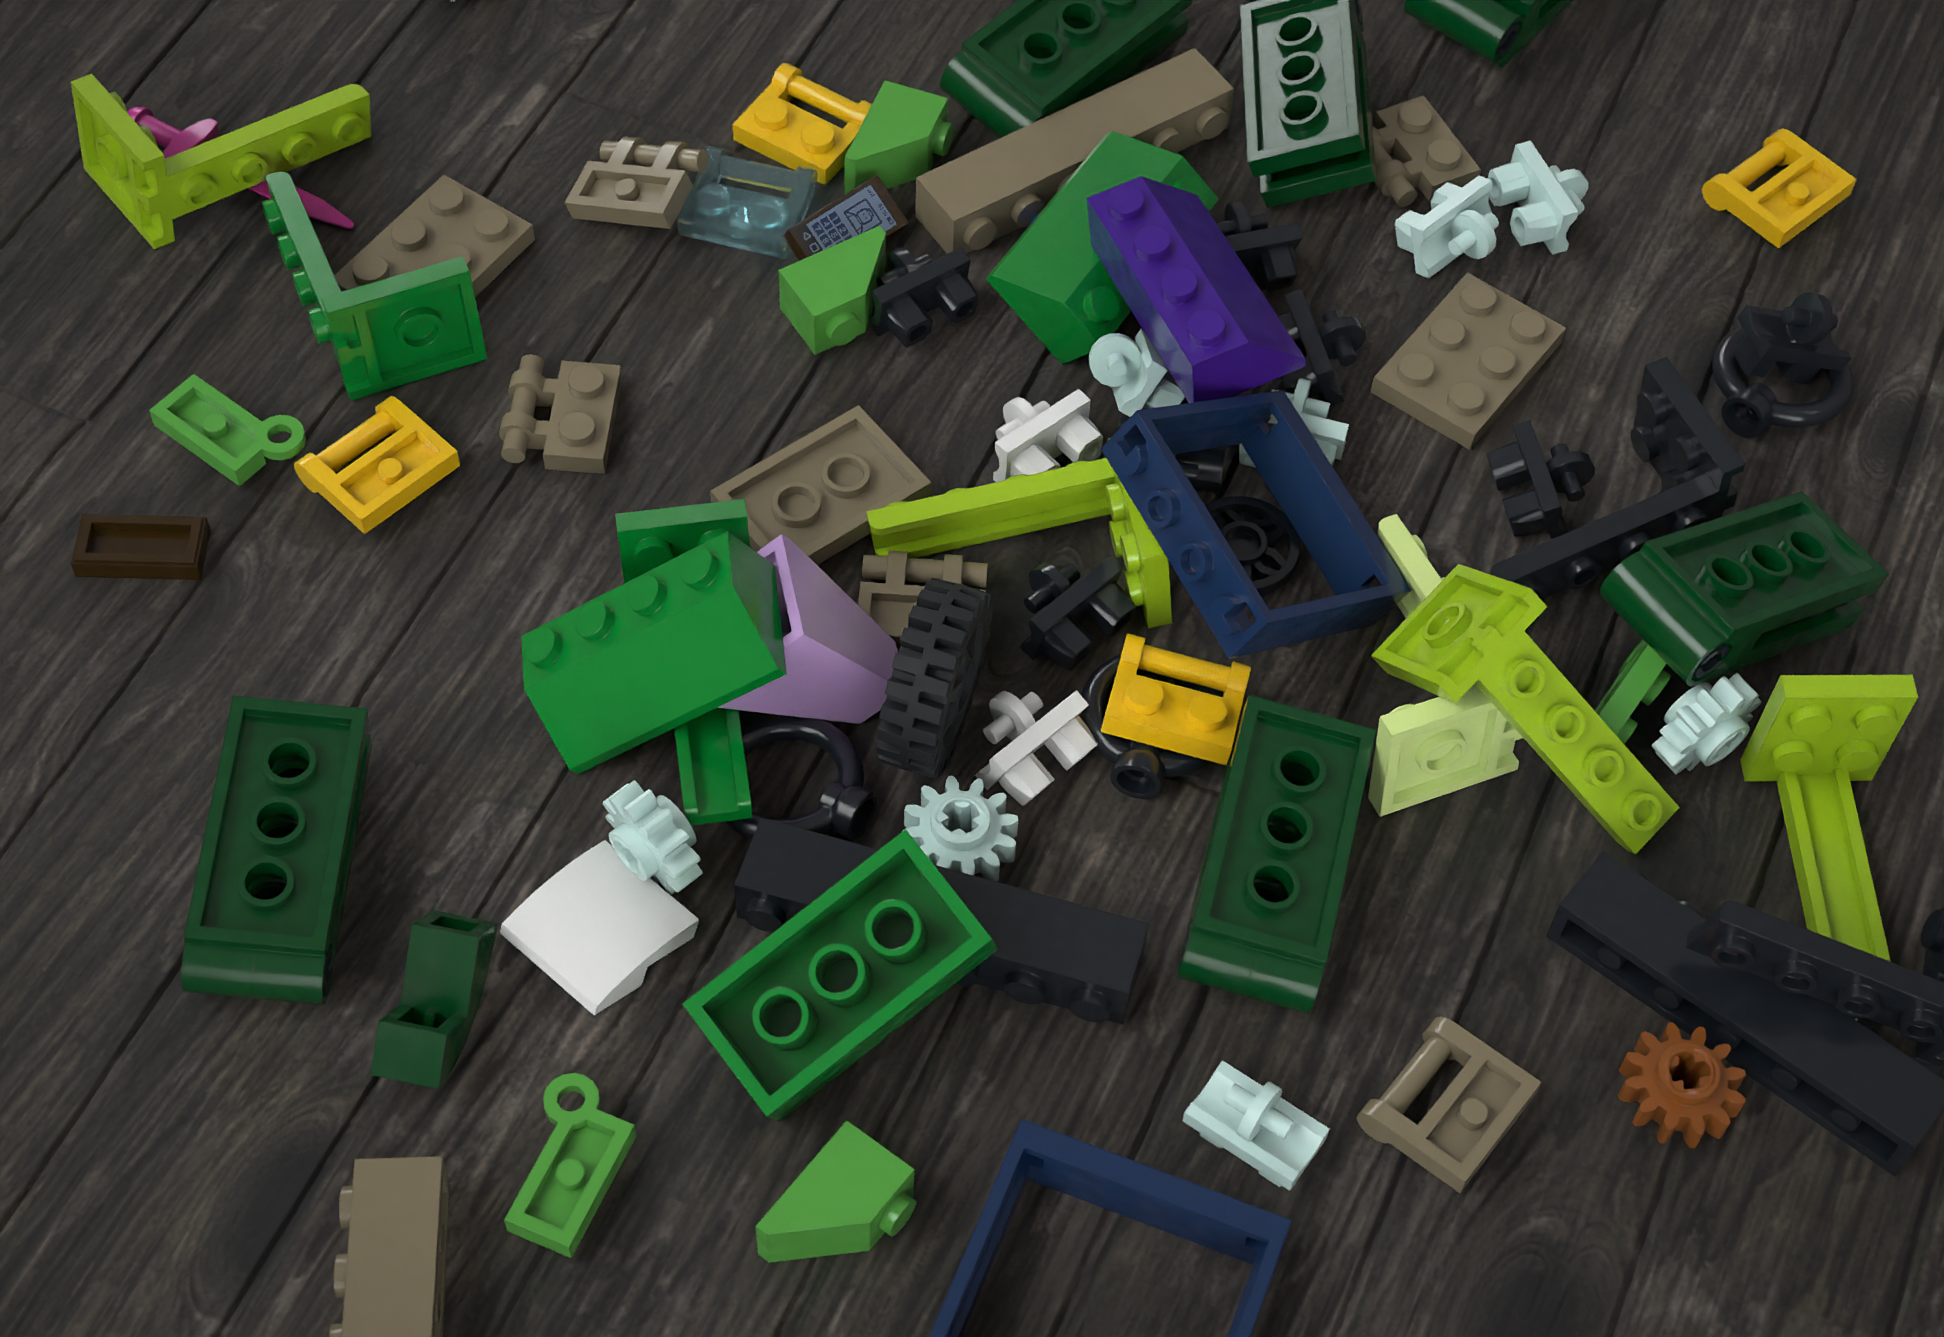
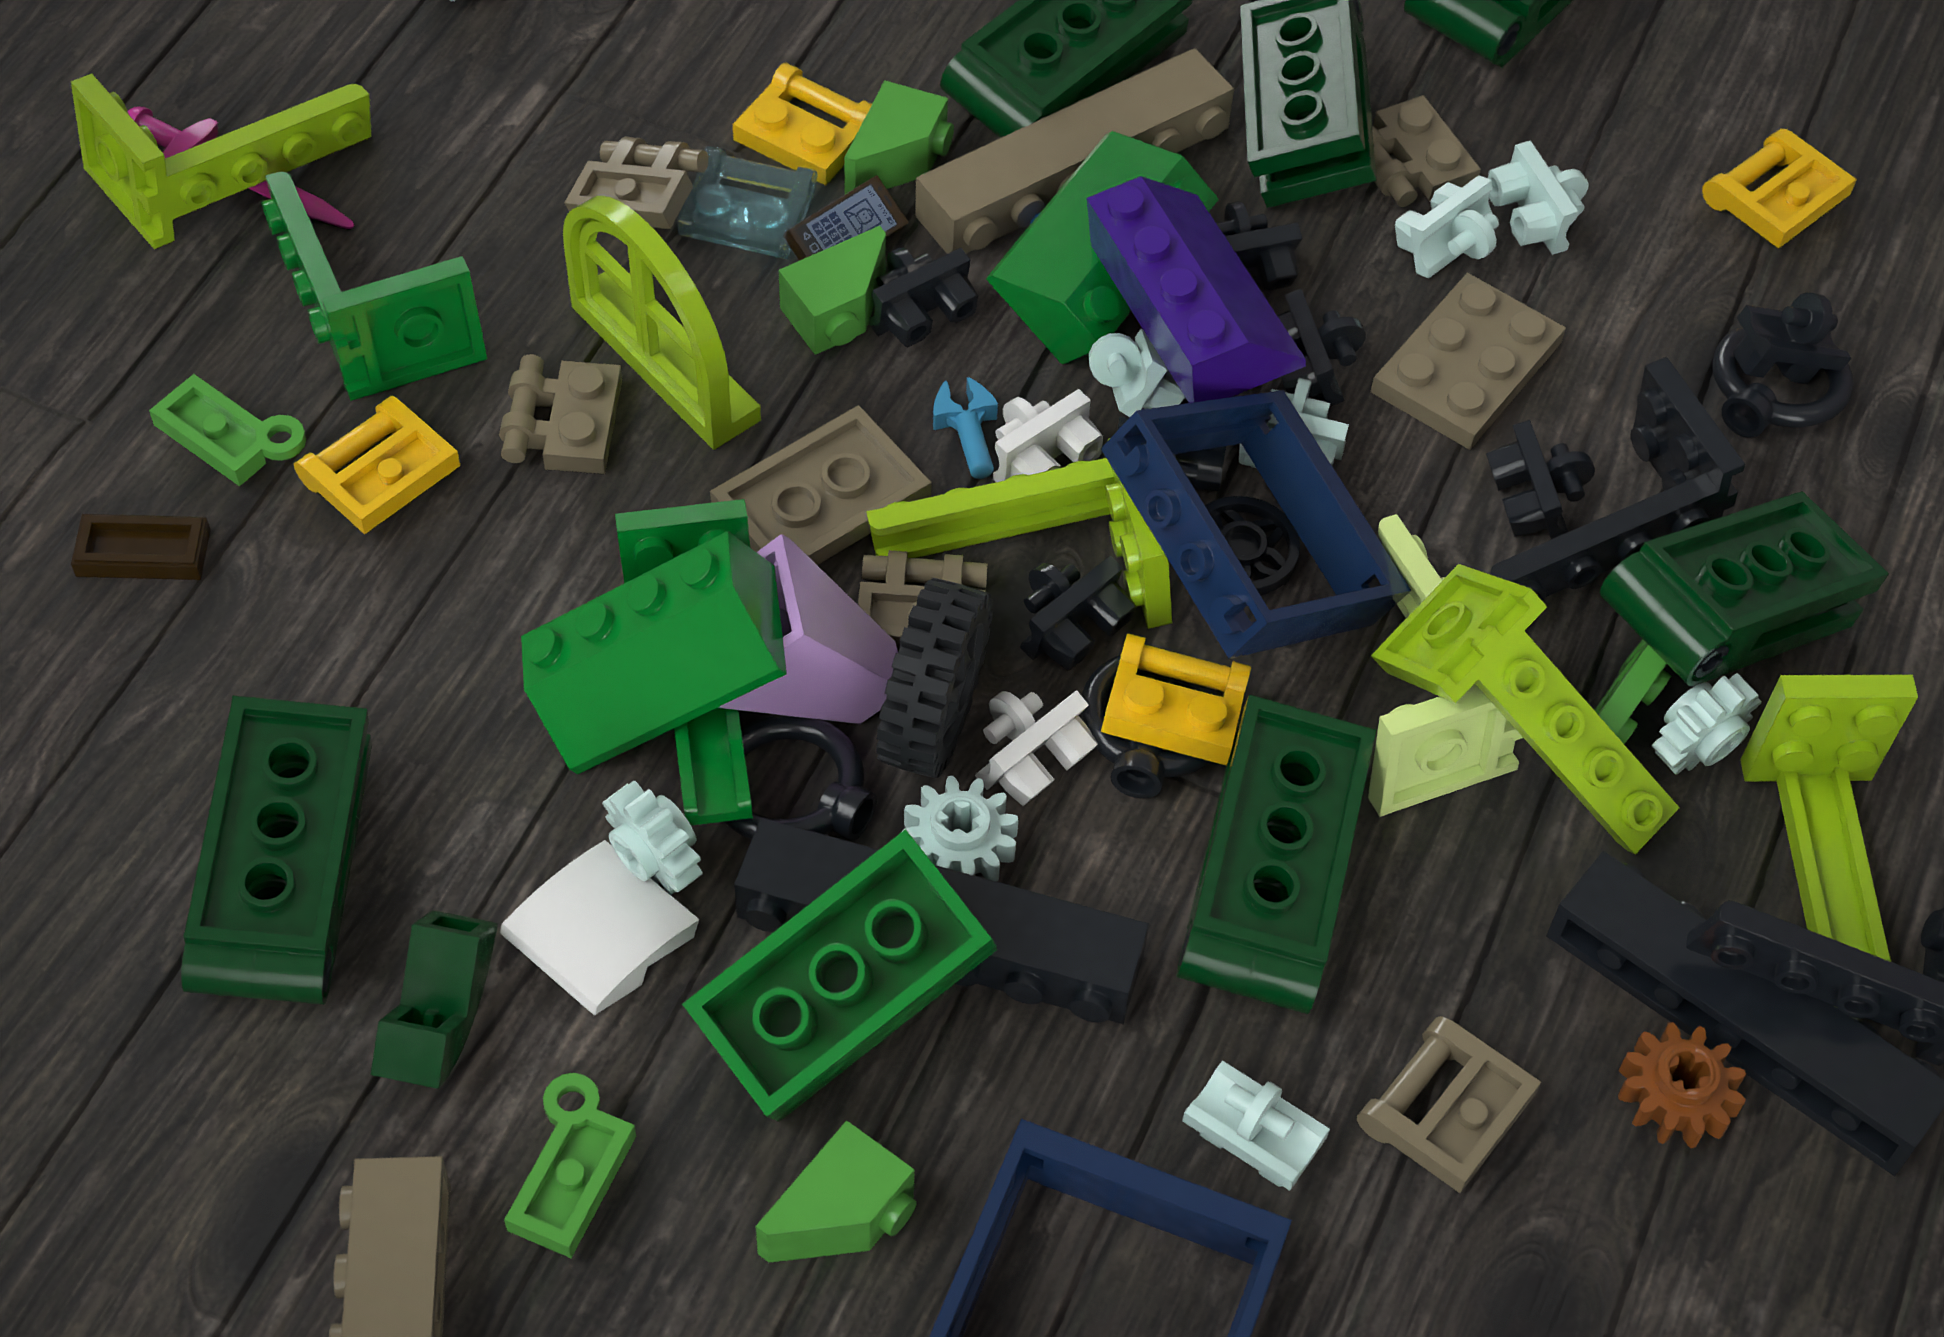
dark tan plate [334,175,535,297] -> none
none -> lime window [563,196,761,450]
none -> dark azure bar [933,377,998,479]

